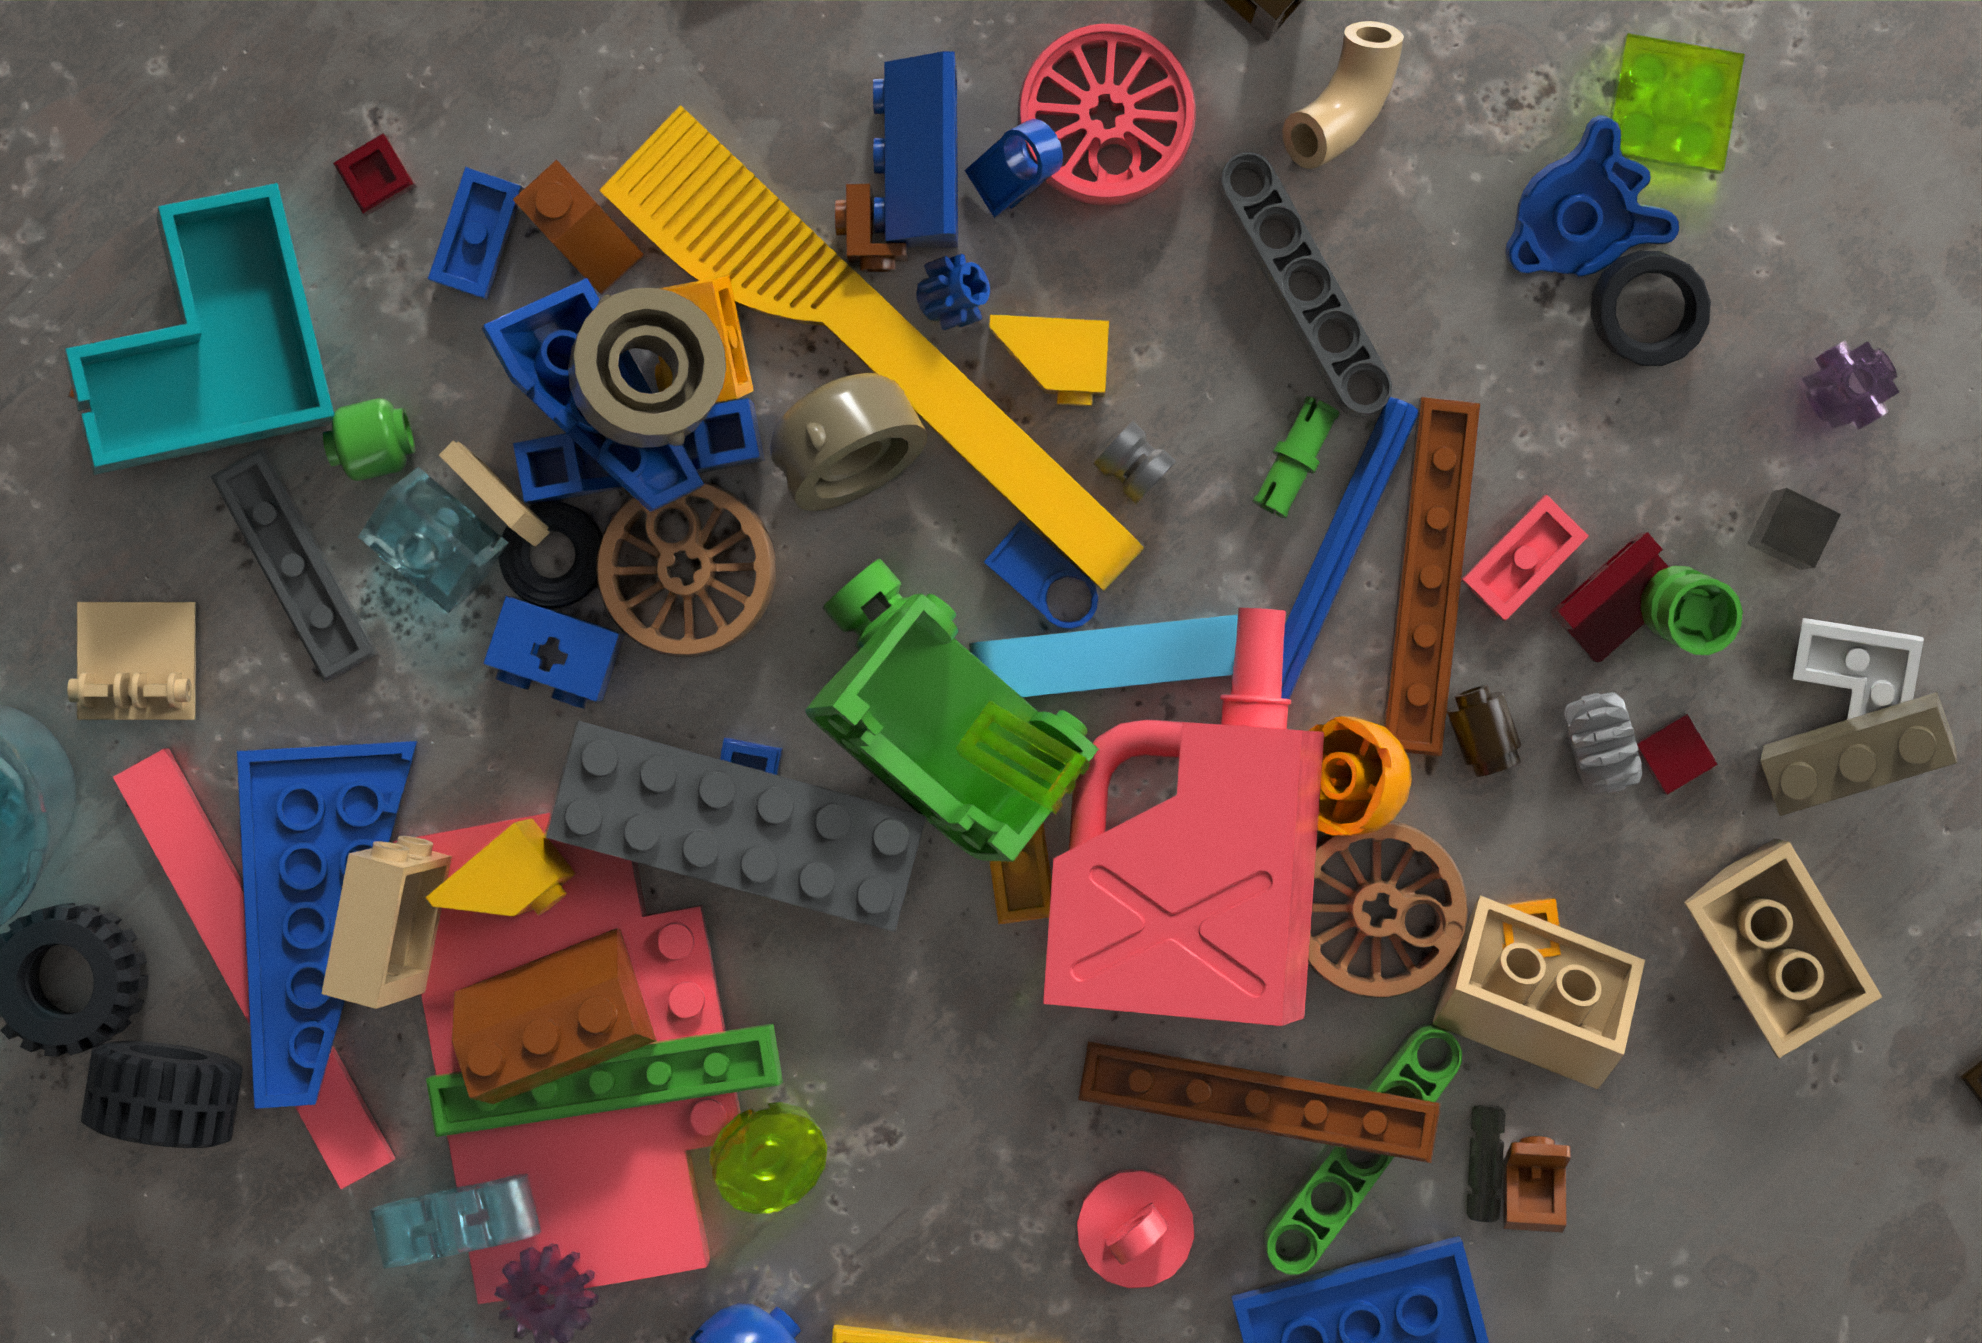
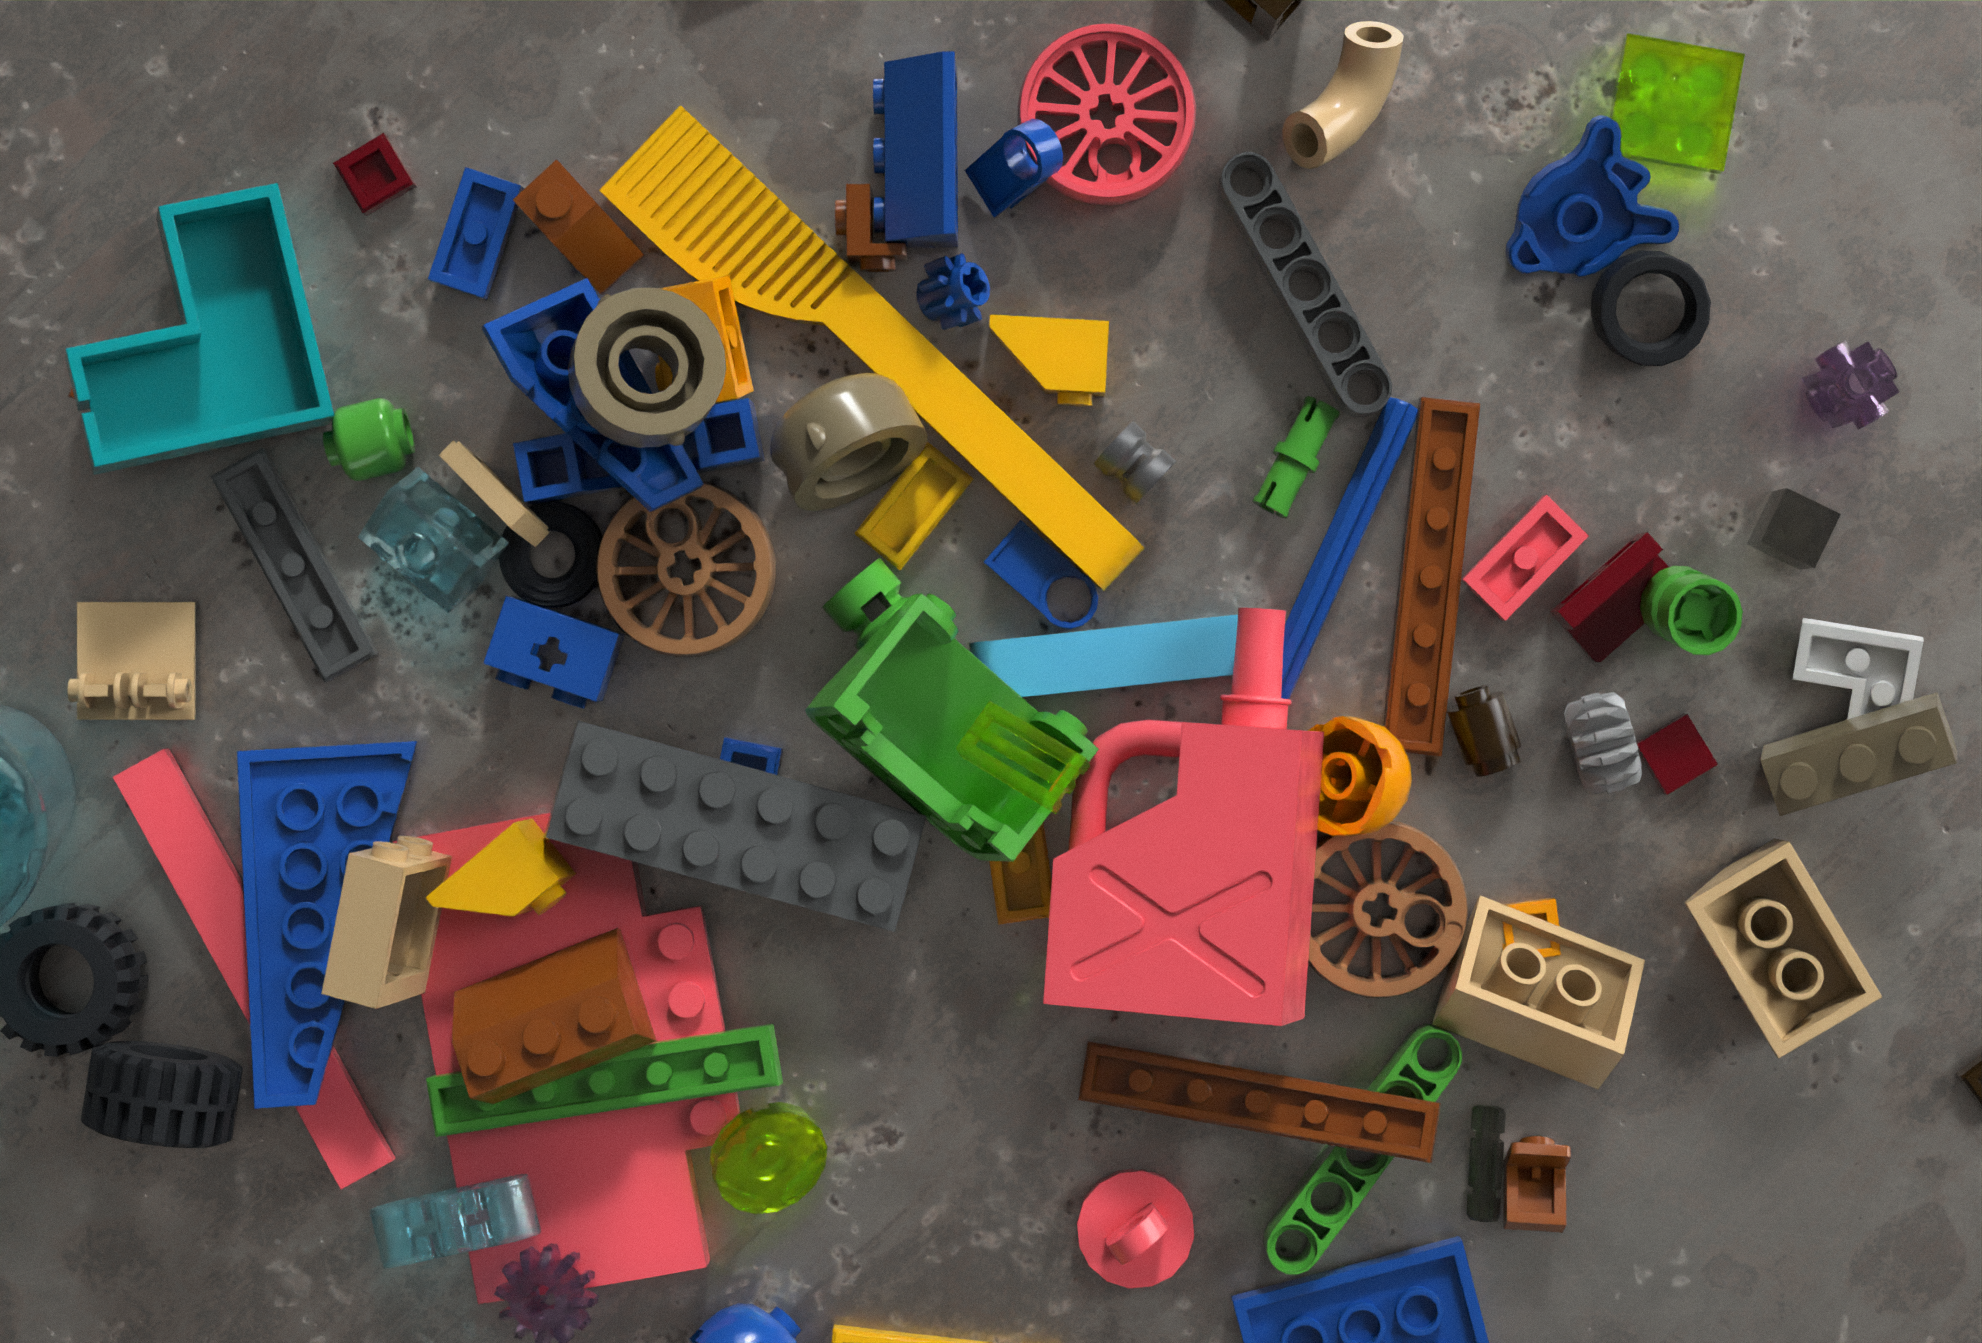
none -> yellow tile [854,442,974,571]

